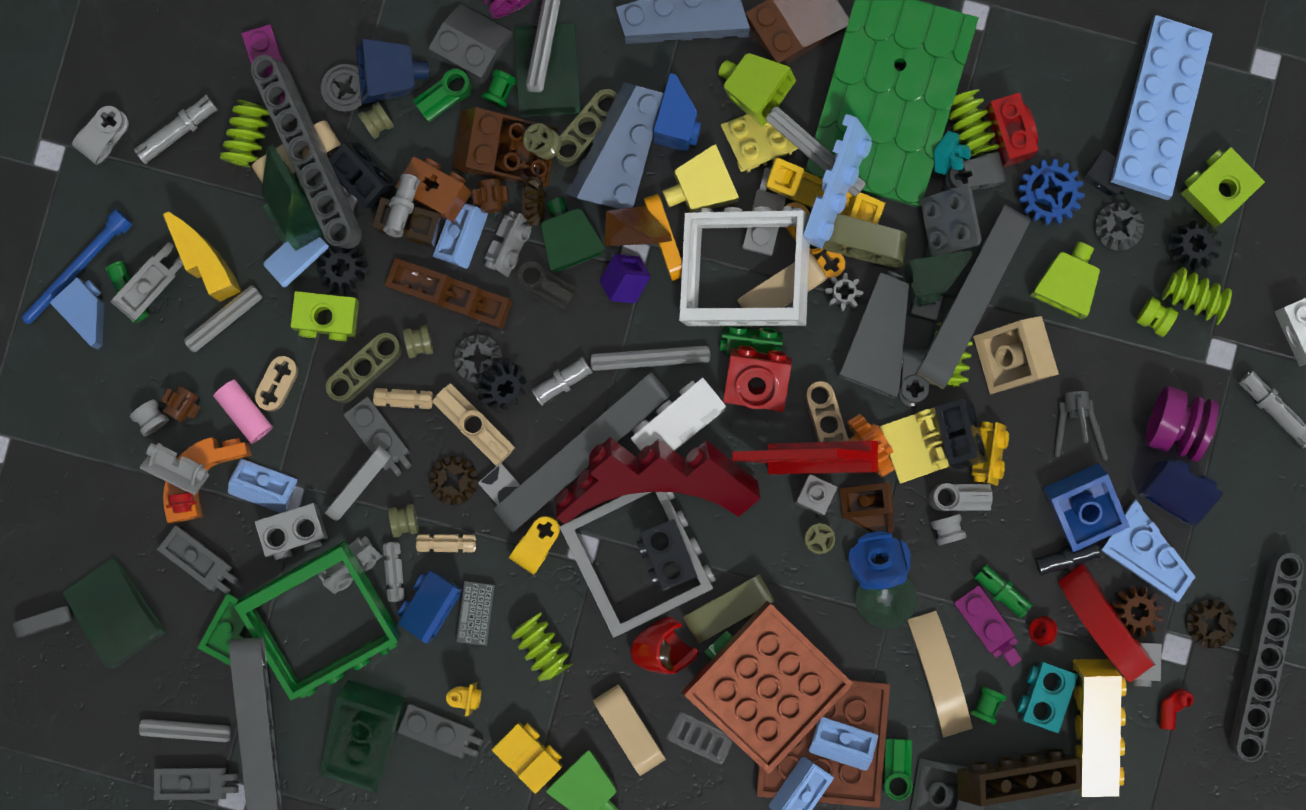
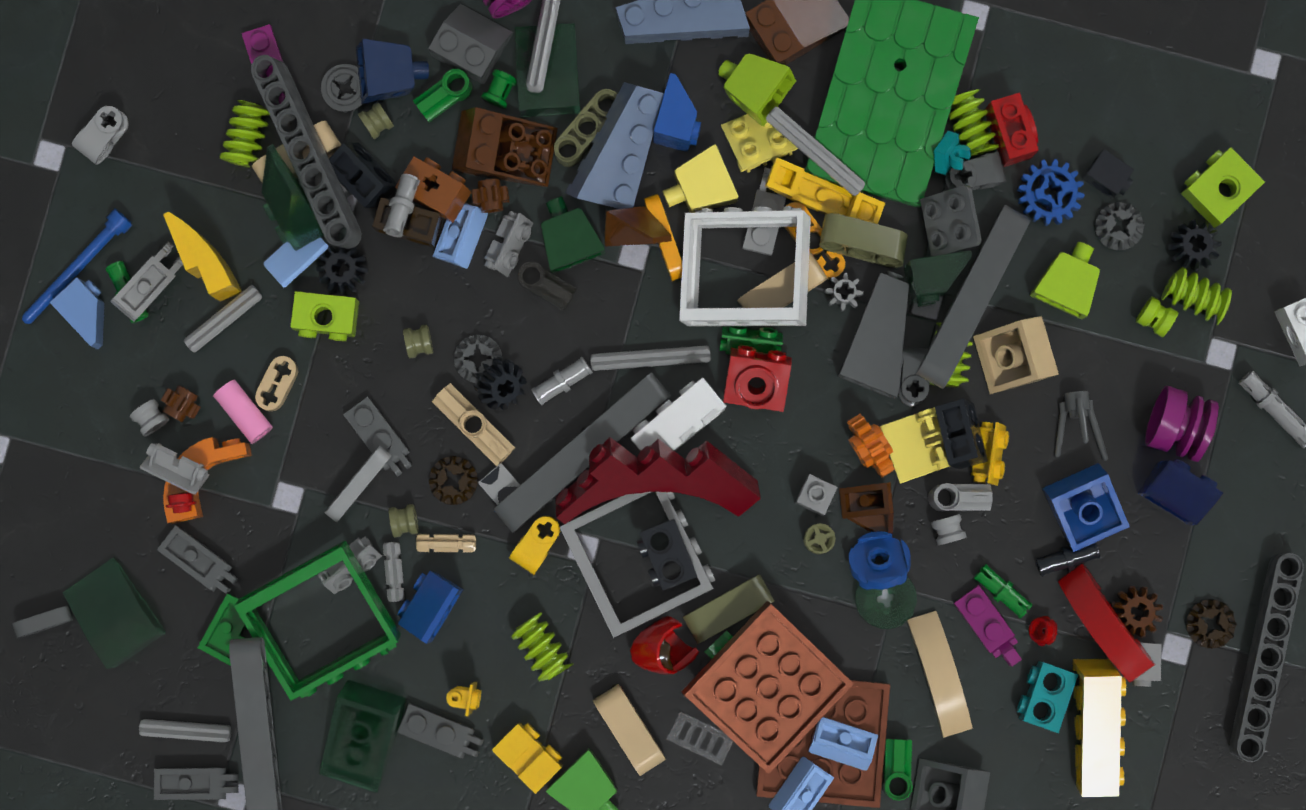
light grey pin [134,94,218,164] -> none
light blue slope [228,458,298,513] -> none
light grey brick [254,503,328,561] -> none
olive beam [326,333,402,403] -> none
tan axle [373,388,433,409] -> none
reddish brown slope [384,258,513,330] -> none
tile [456,581,495,646] -> none
dark brown gear [521,177,546,226] -> none
olive wheel [523,123,562,160] -> none
dark purple panel [600,254,651,303] -> none
red fence [732,440,878,475] -> none
light blue wing [803,114,872,249] -> none
tan beam [805,381,849,442] -> none
dark brown brick [957,749,1082,807] -> none
green bush [970,686,1007,725] -> none
light blue wing [1100,499,1195,602] -> none
light blue plate [1110,15,1213,200] -> none
red arm [1160,689,1194,730] -> none

